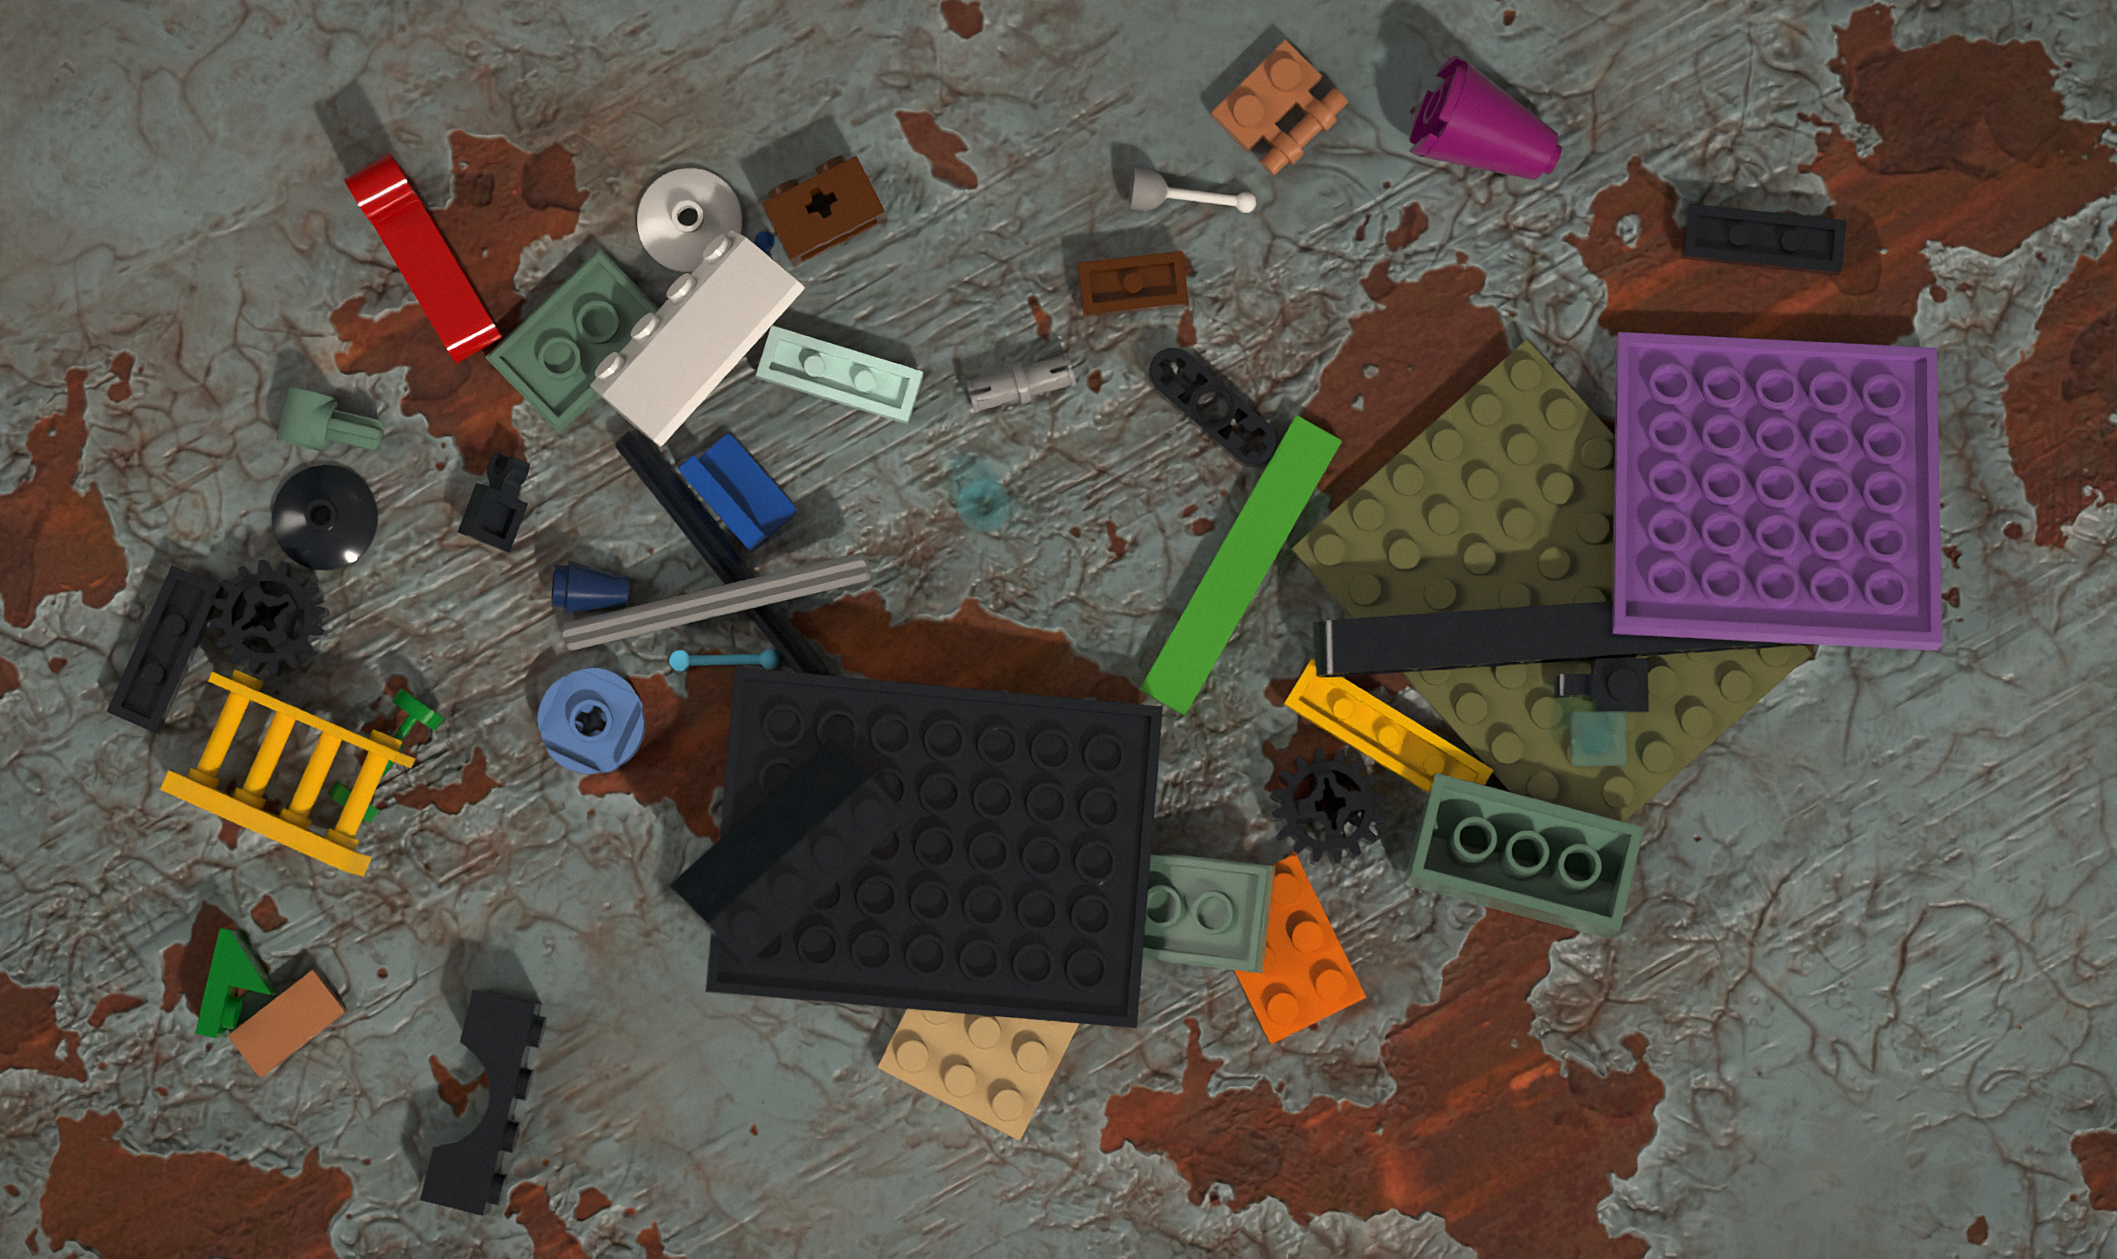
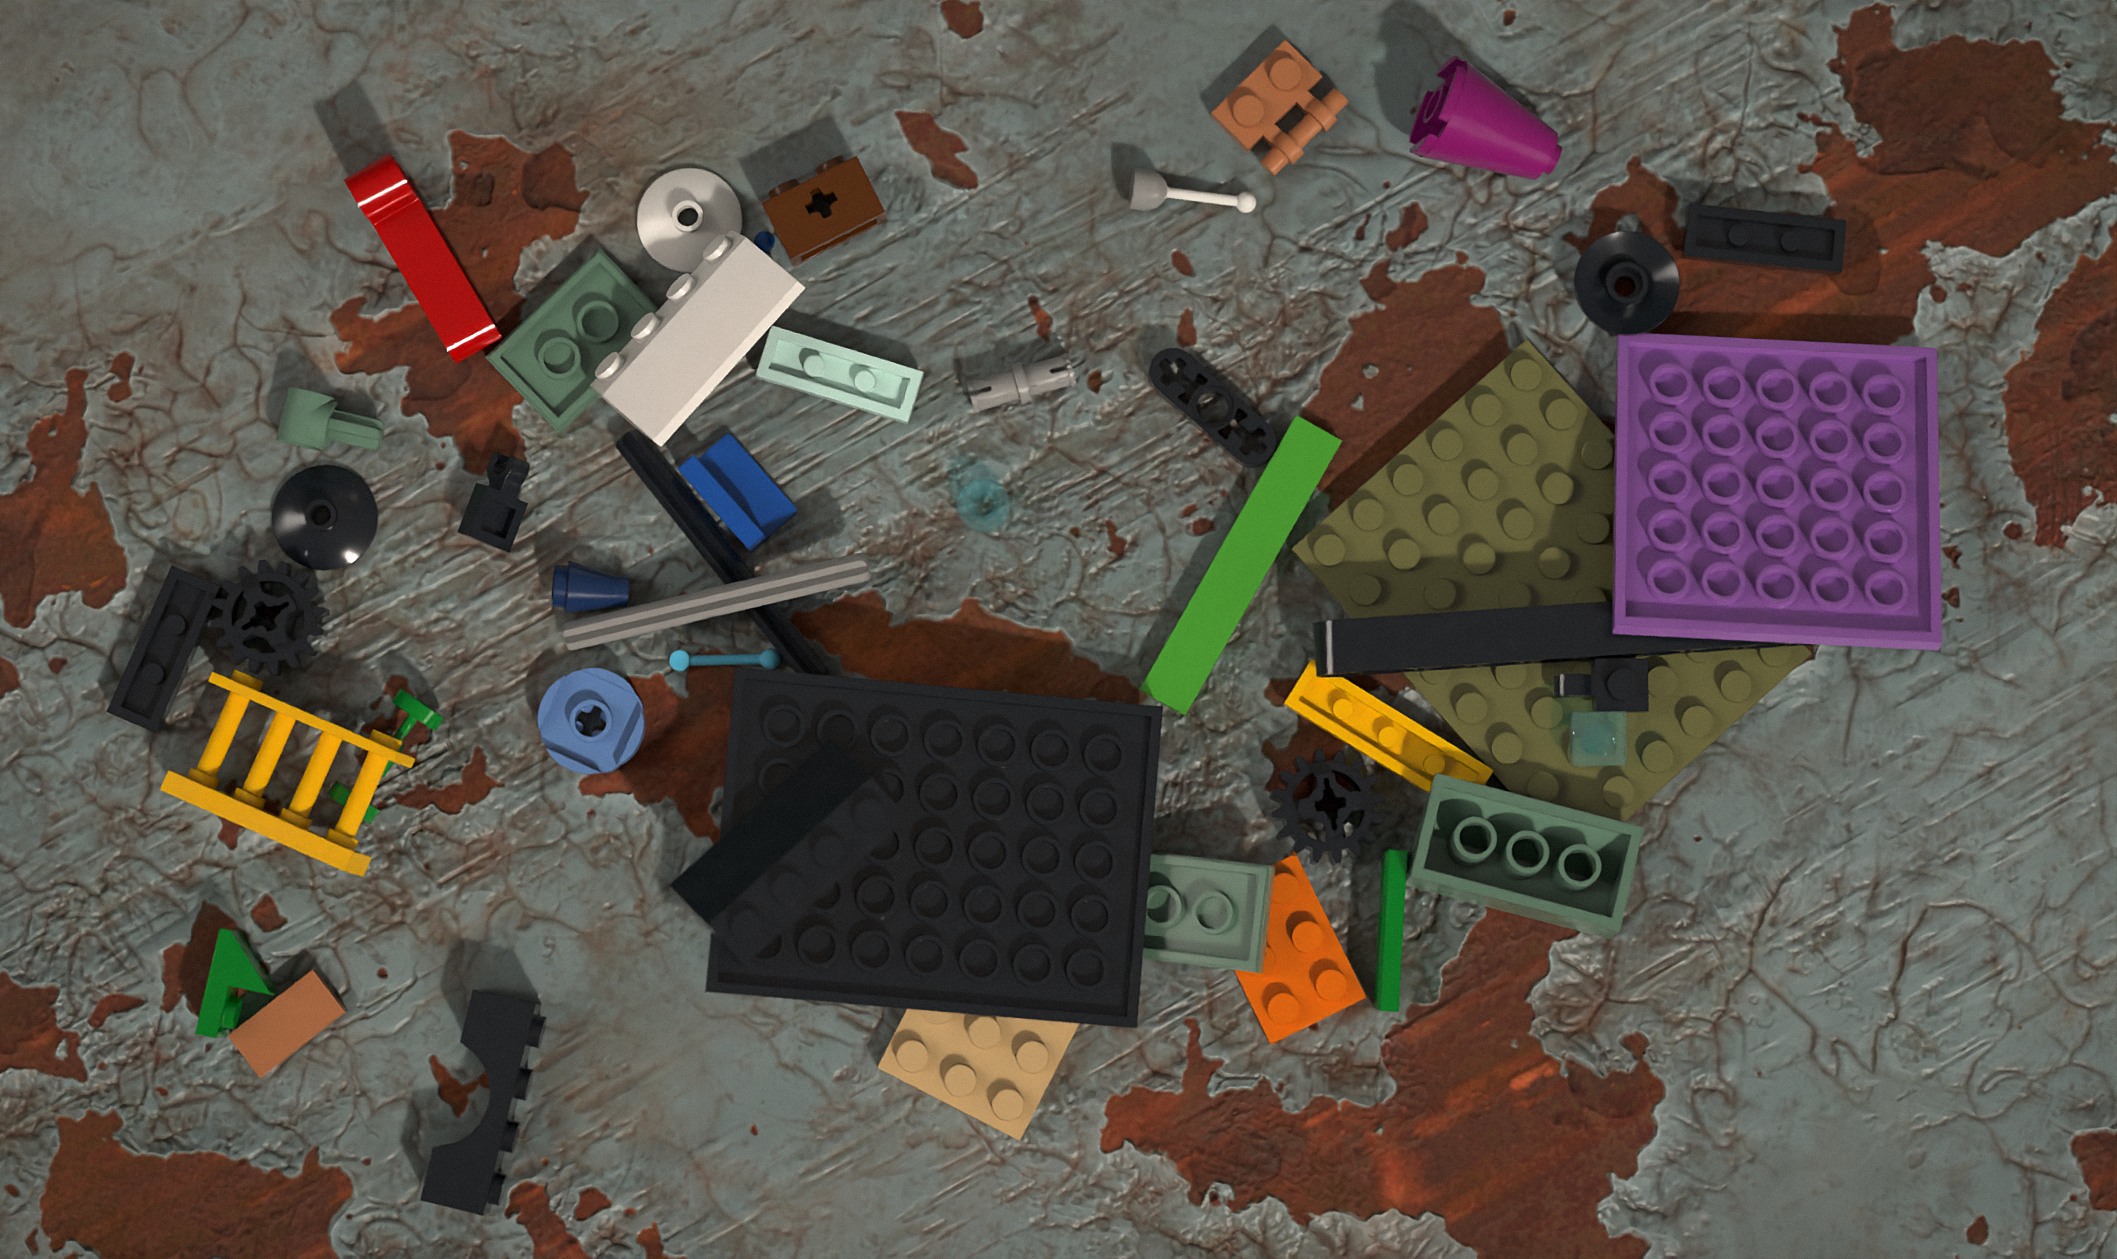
reddish brown plate [1078,251,1189,318] -> none
none -> green tile [1373,849,1407,1012]
none -> black dish [1574,231,1680,336]

